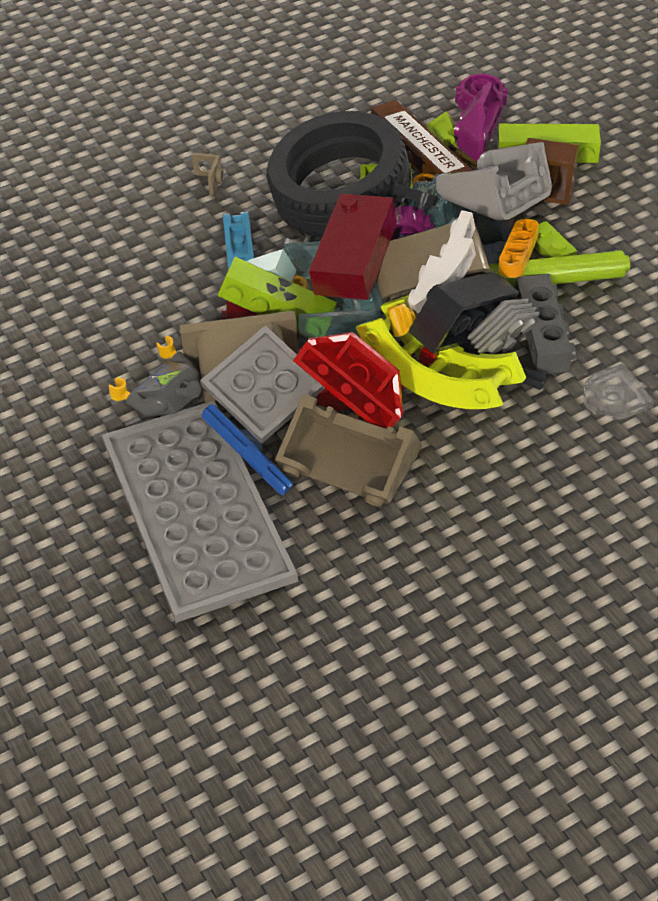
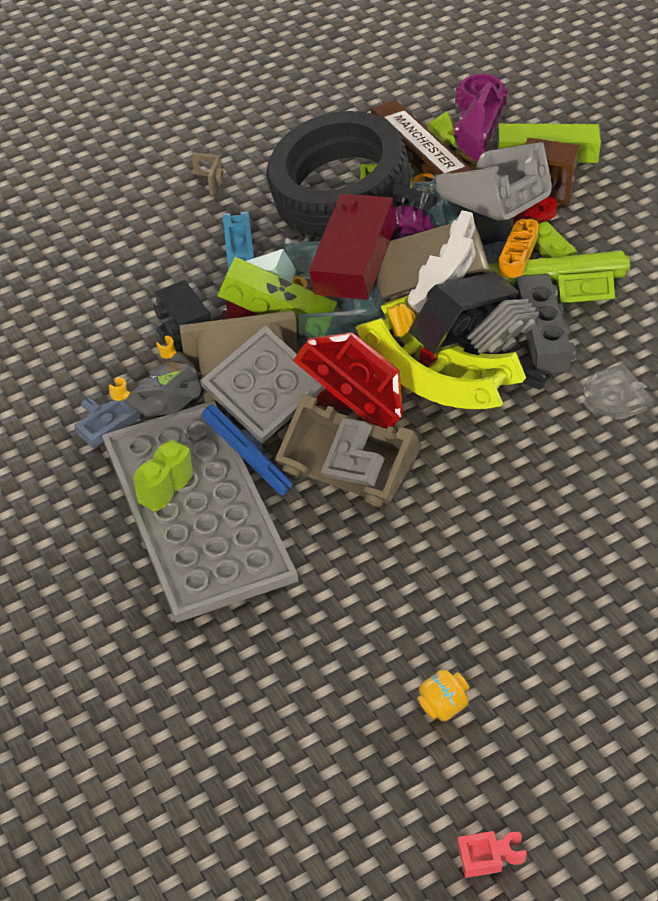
none -> sand blue plate [74,397,140,449]
none -> lime brick [133,439,193,512]
none -> black brick [153,280,211,353]
none -> light grey plate [321,418,385,487]
none -> yellow head [417,669,470,721]
none -> coral plate [457,831,527,878]
none -> red plate [513,196,557,226]
none -> lime plate [556,271,615,304]

